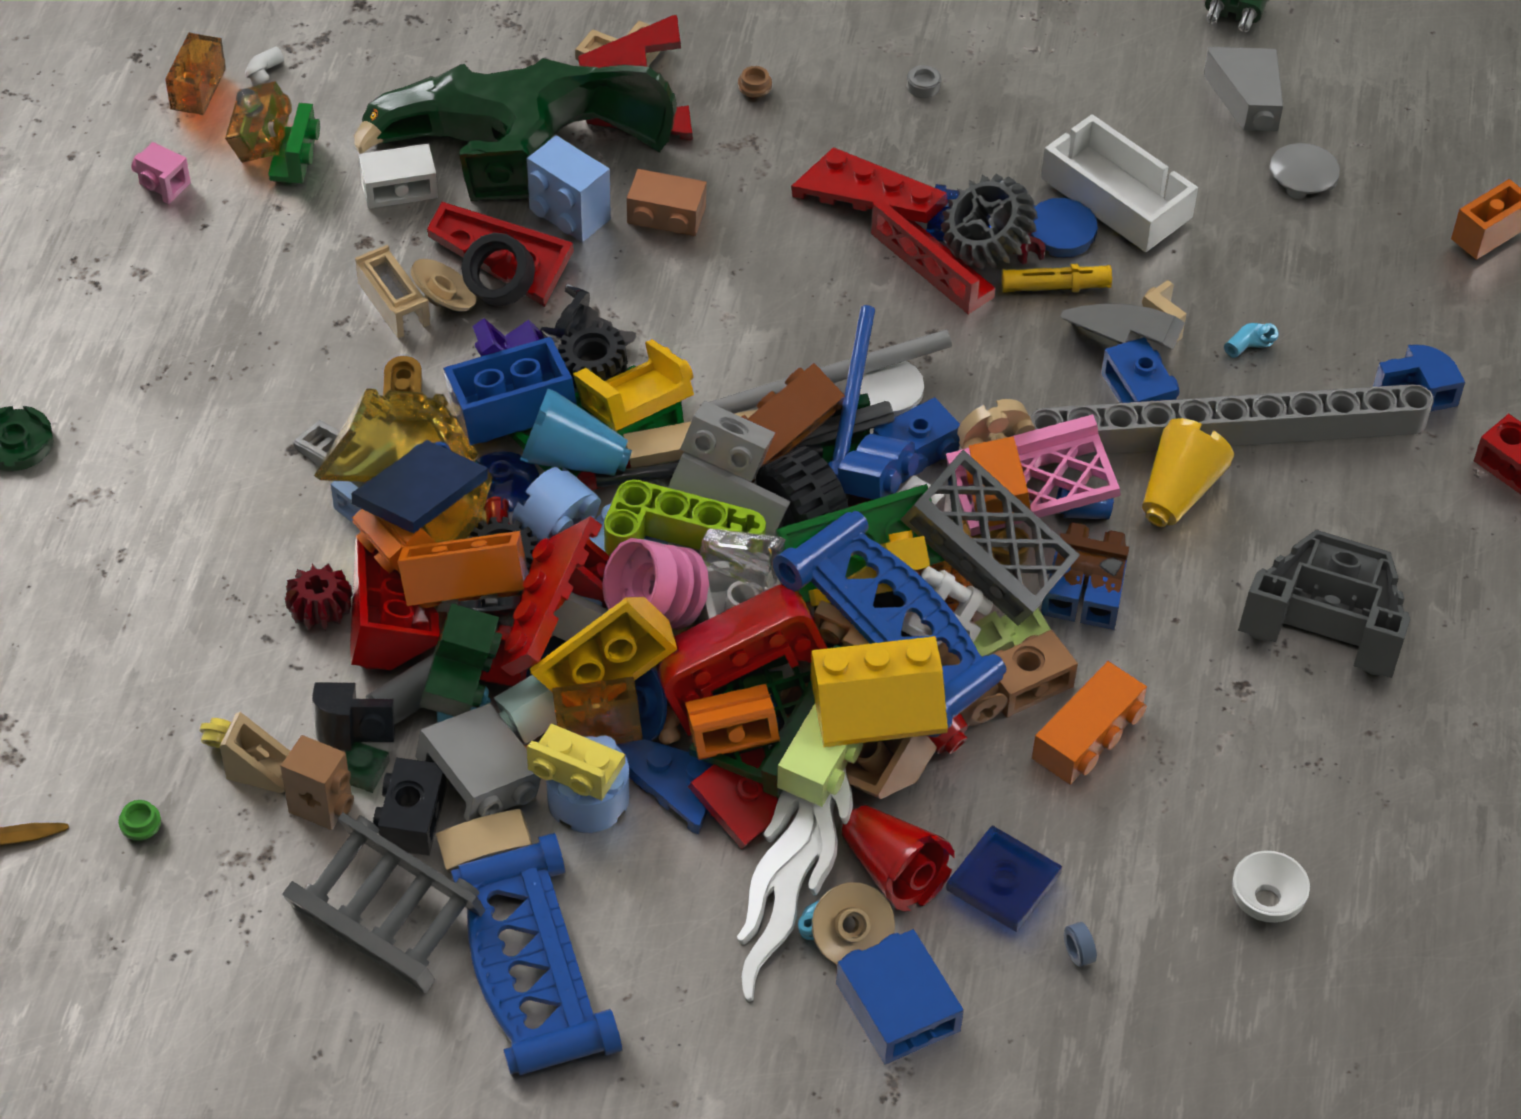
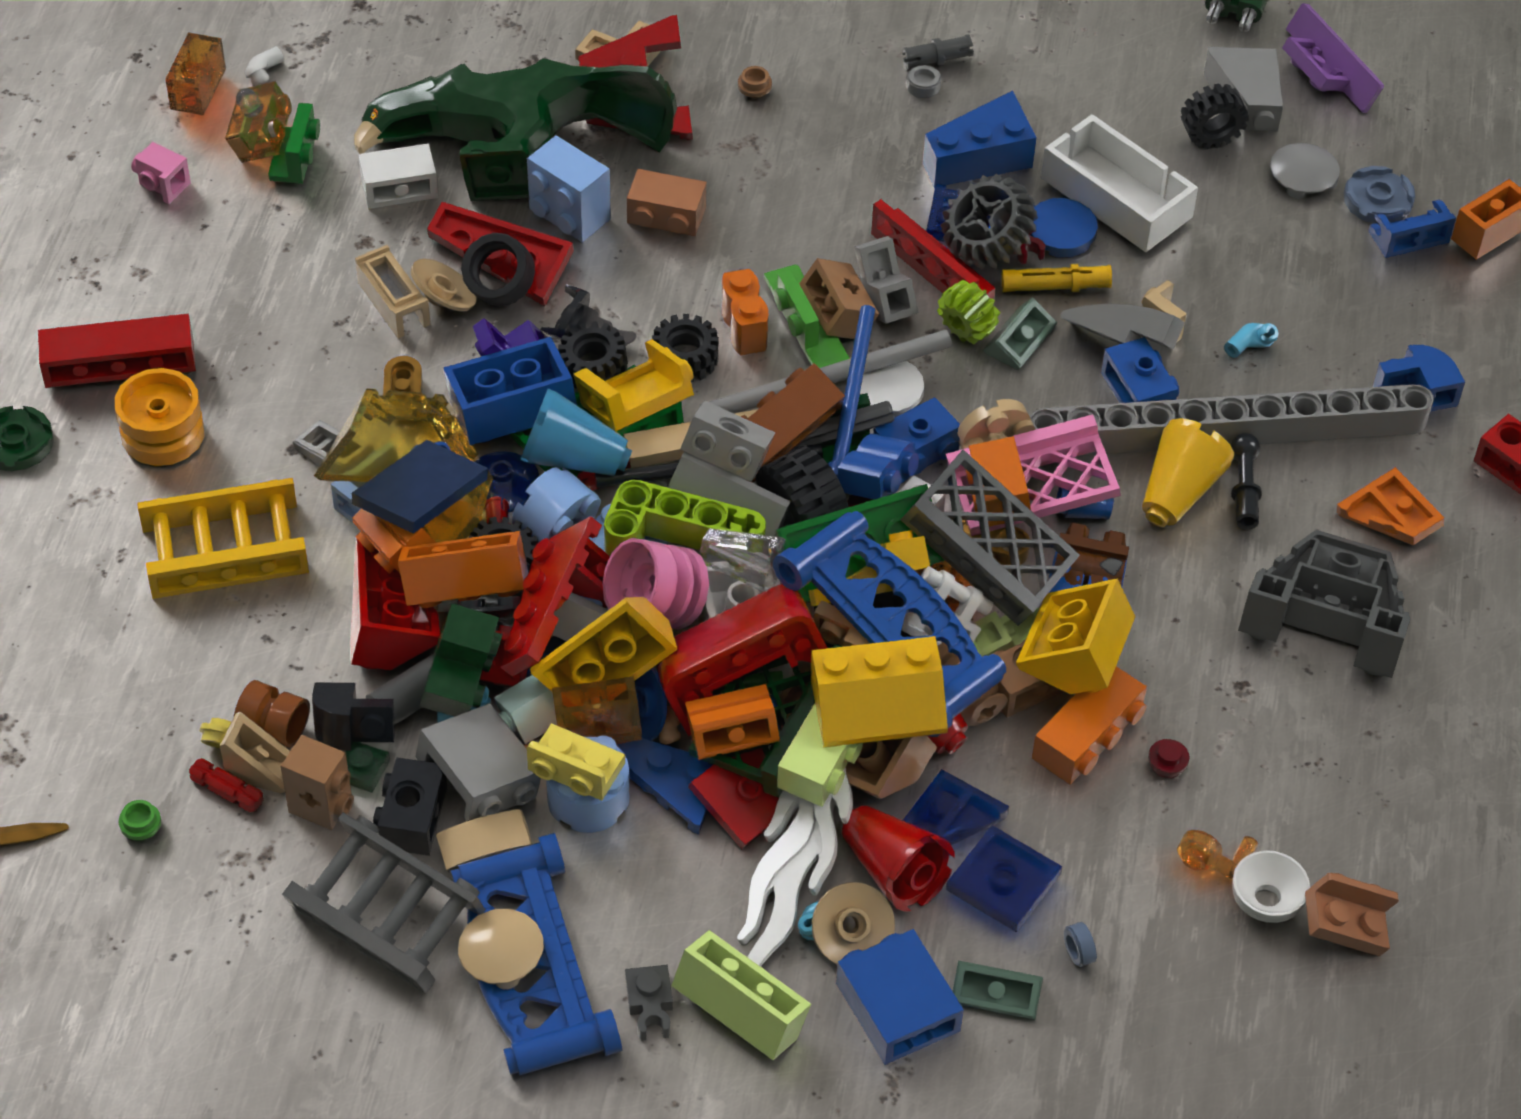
dark red gear [284,563,353,631] -> none
red wing [791,147,948,223] -> none
none -> red brick [38,313,196,388]
none -> light orange wheel [114,368,205,466]
none -> yellow fence [137,478,309,599]
none -> red axle [189,758,264,812]
none -> dark orange wheel [234,680,310,749]
none -> tan dish [458,909,544,989]
none -> dark grey plate [625,964,673,1041]
none -> black tyre [652,314,719,382]
none -> yellowish green brick [671,930,811,1060]
none -> orange brick [722,269,769,355]
none -> bright green bracket [764,264,850,368]
none -> medium nougat brick [799,258,879,339]
none -> light grey brick [854,236,919,323]
none -> dark grey pin [902,34,974,70]
none -> clear blue wing [903,769,1009,845]
none -> blue wedge [923,91,1037,188]
none -> lime gear [937,280,1000,344]
none -> sand green slope [953,960,1043,1019]
none -> sand green slope [983,297,1057,370]
none -> yellow slope [1016,578,1136,694]
none -> dark red plate [1148,739,1190,778]
none -> clear orange plate [1177,830,1258,880]
none -> black tyre [1181,84,1249,149]
none -> black pin [1230,433,1262,529]
none -> medium lavender bracket [1282,3,1384,113]
none -> nougat bracket [1305,873,1399,956]
none -> orange wing [1337,467,1445,545]
none -> sand blue tile [1343,166,1415,224]
none -> blue hinge [1368,199,1456,258]

